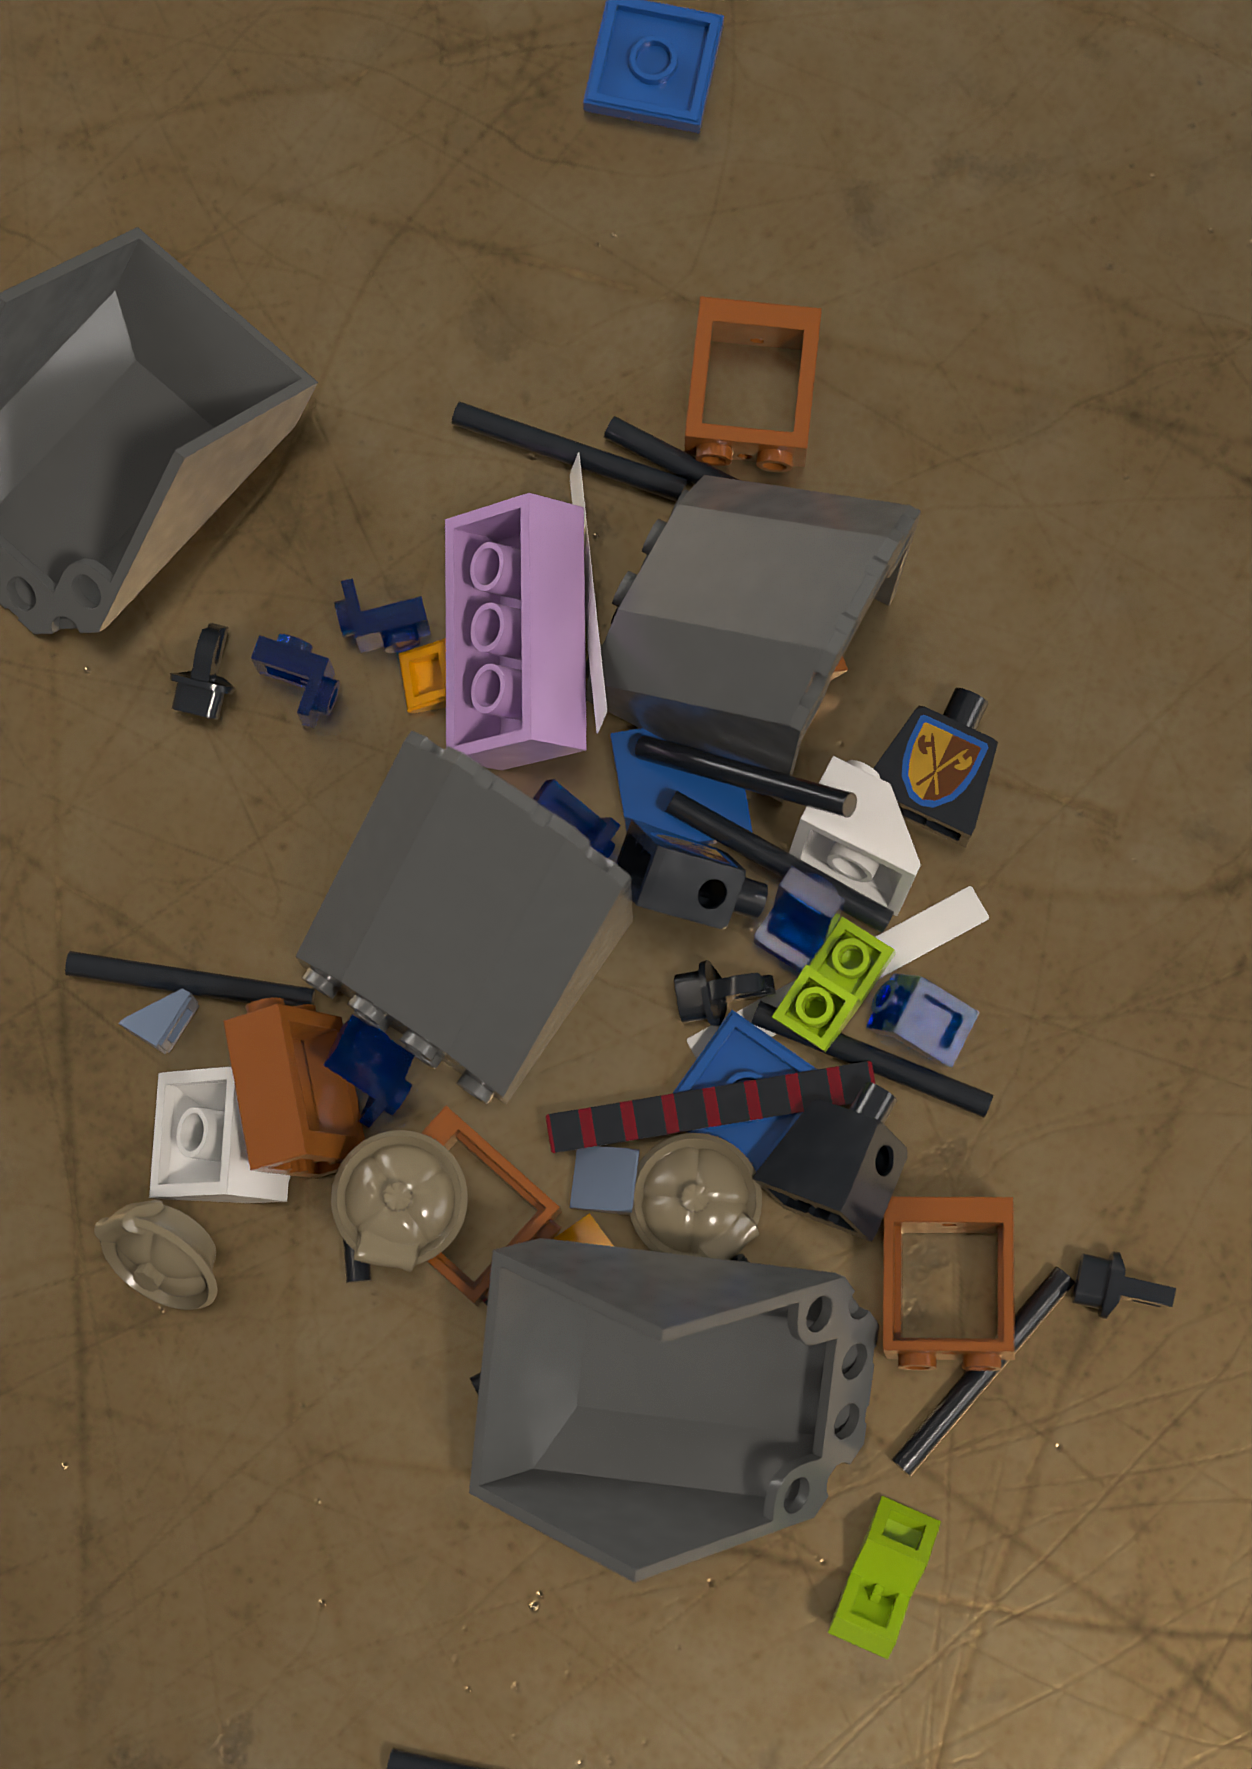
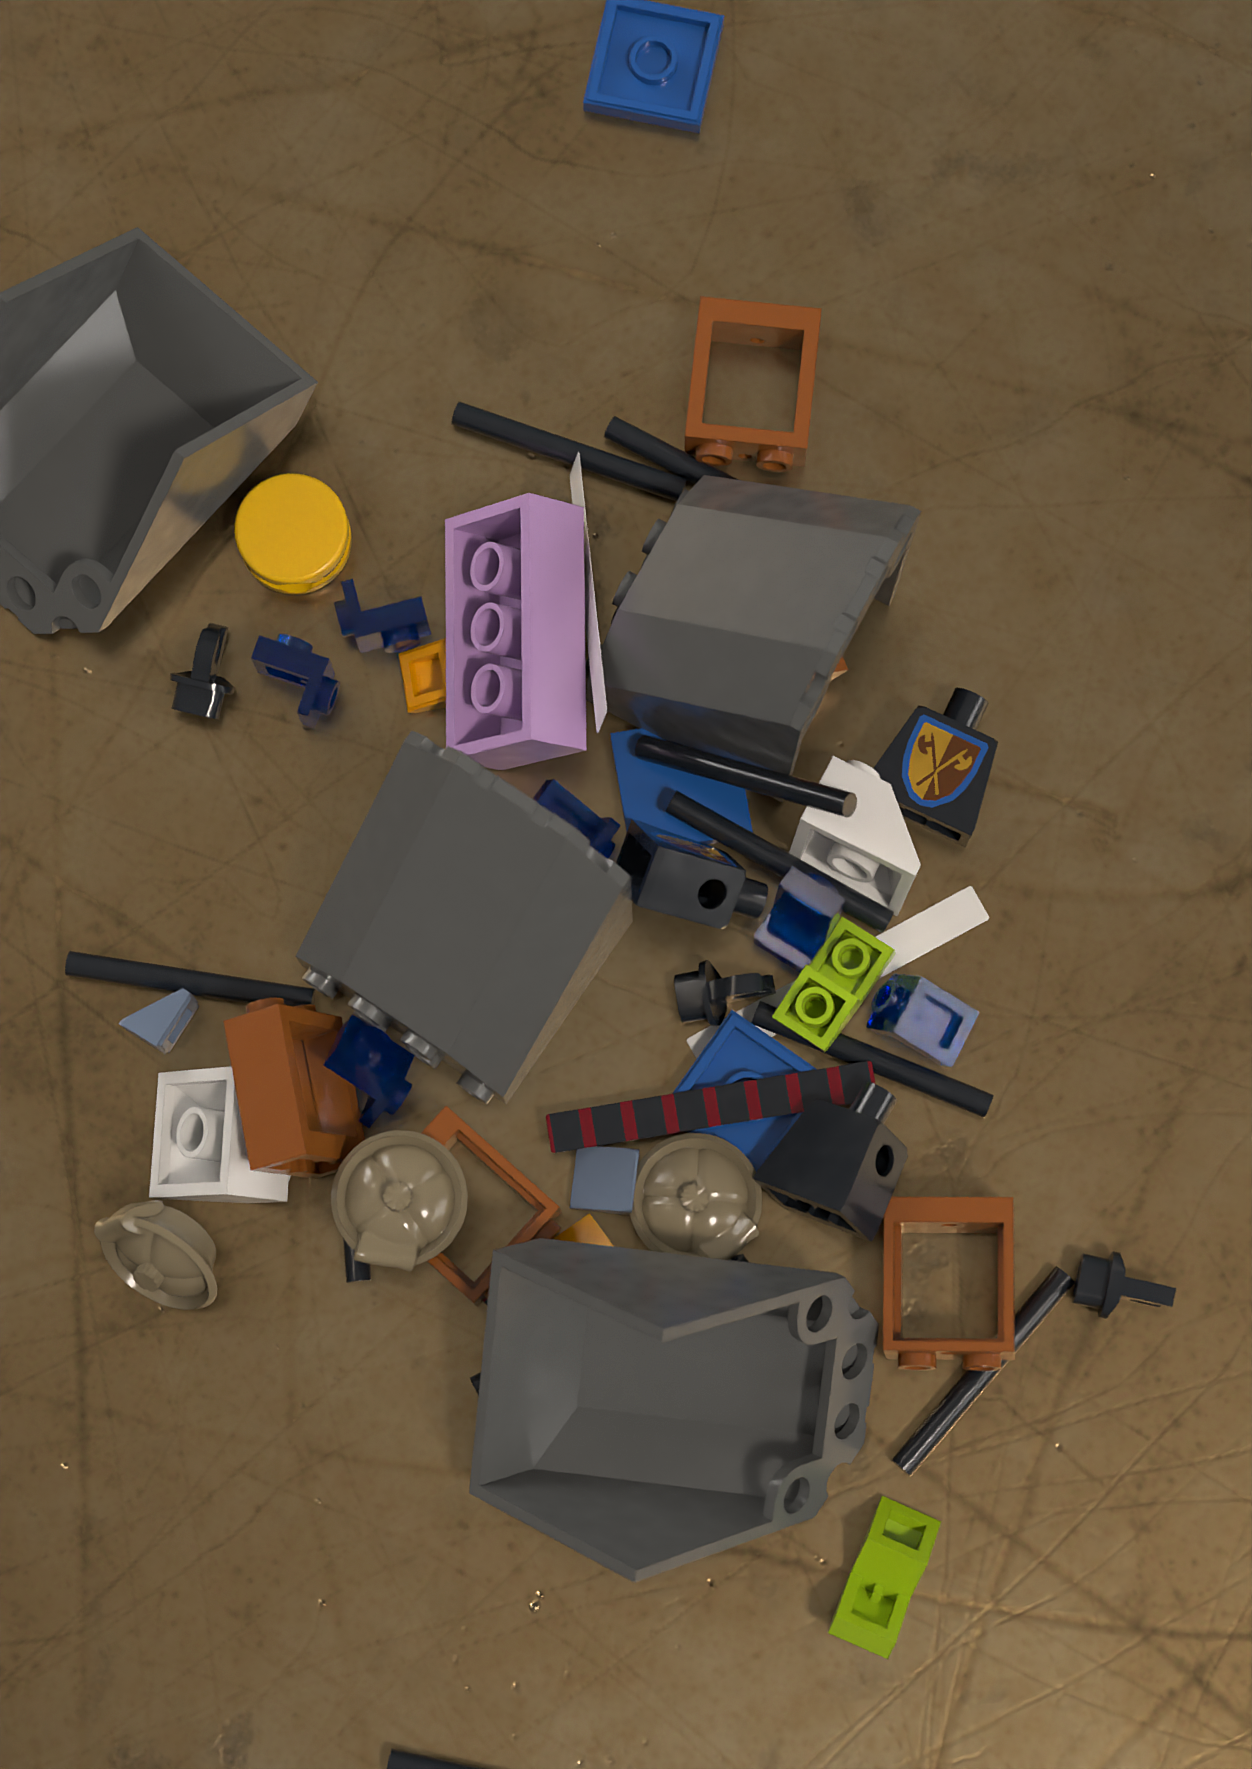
none -> yellow head [234,473,352,594]

